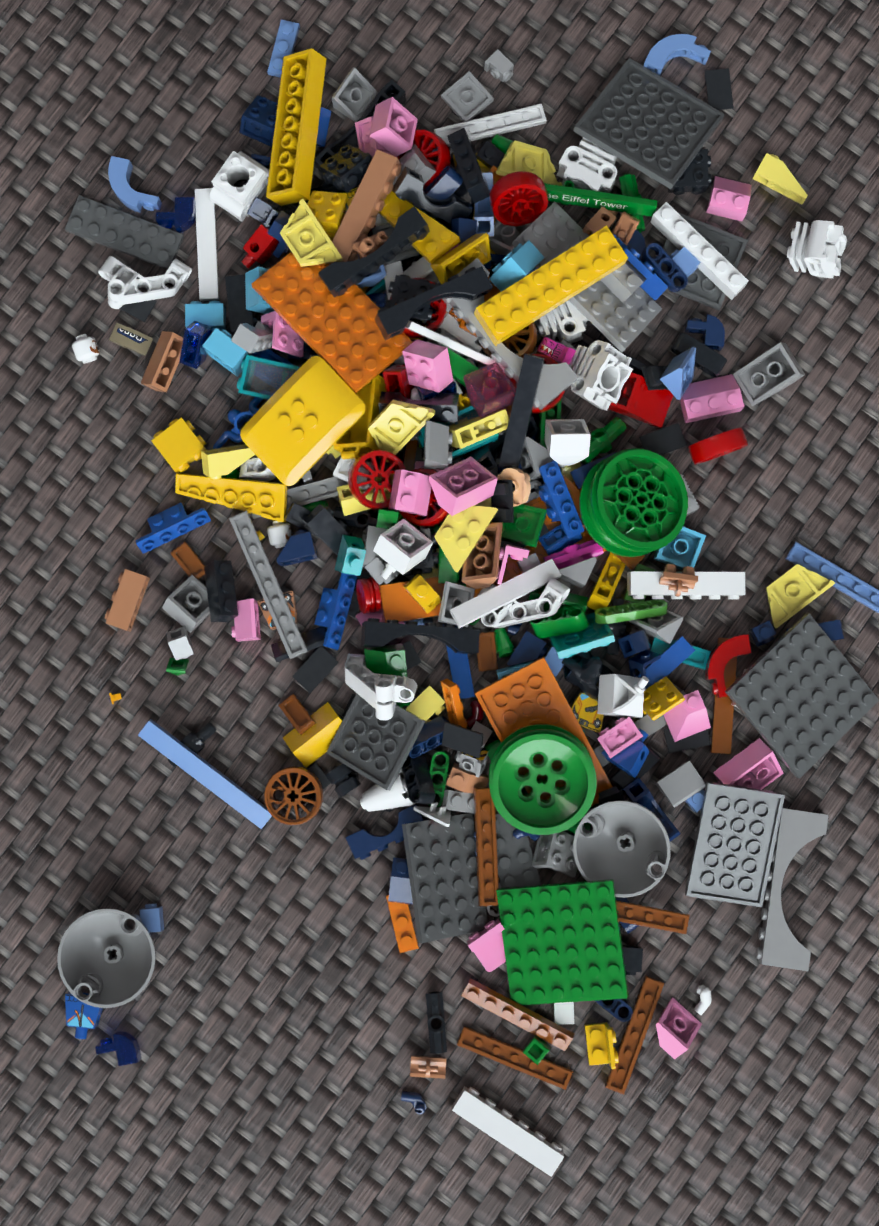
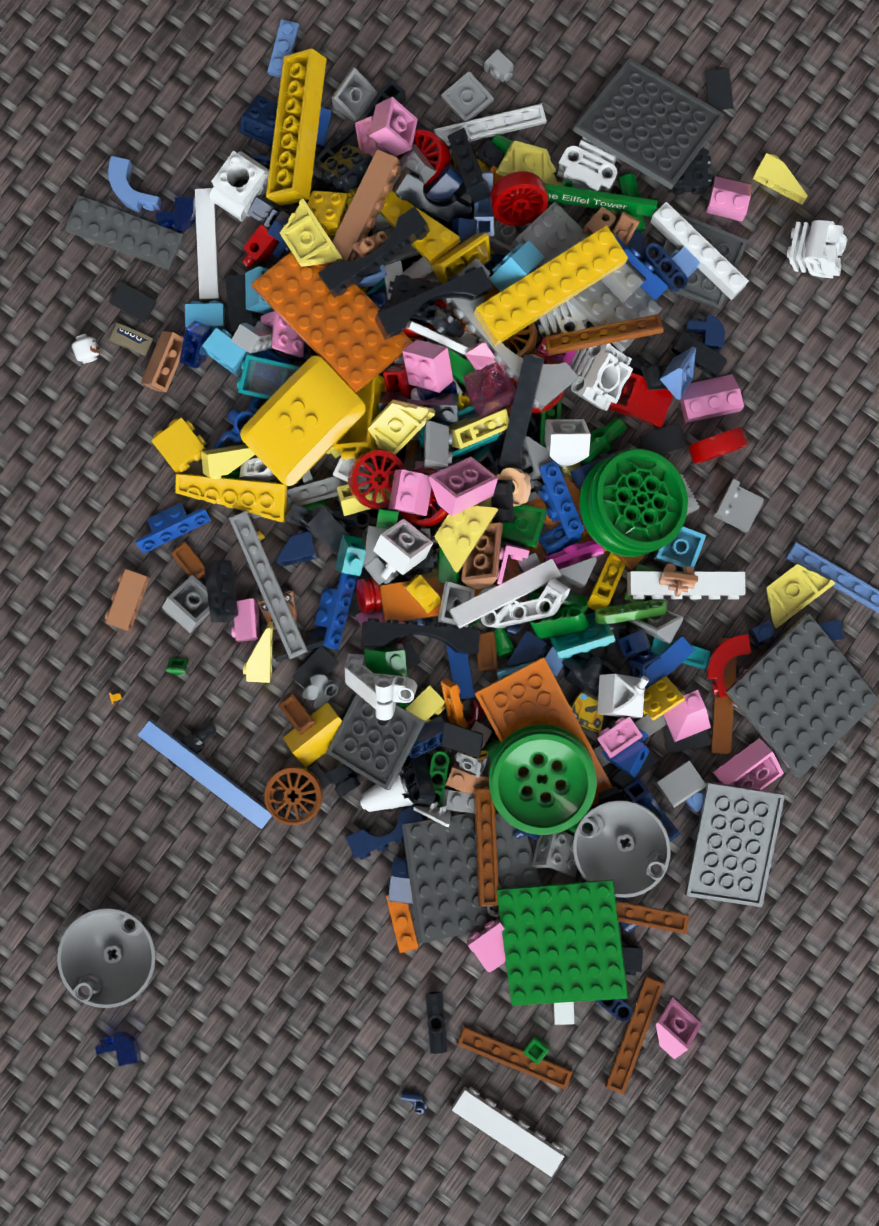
blue torso [65,992,103,1039] -> none
white connector [98,256,192,309] -> none
medium blue brick [140,903,164,933] -> none
brick [167,626,194,660] -> none
white head [267,521,293,548] -> none
nougat hips [410,1055,446,1079] -> none
plate [461,978,575,1051] -> none
yellow bracket [584,1022,618,1069] -> none
medium blue arch [644,34,711,76] -> none
white arm [694,985,712,1015] -> none
light grey slope [733,342,805,406] -> none
light grey arch [756,808,828,971] -> none
none -> light yellow slope [243,622,273,683]
none -> dark grey plate [302,674,339,709]
none -> black piece [423,305,465,338]
none -> bright pink slope [465,342,495,370]
none -> dark orange tile [544,314,664,356]
none -> light grey bracket [713,479,764,532]

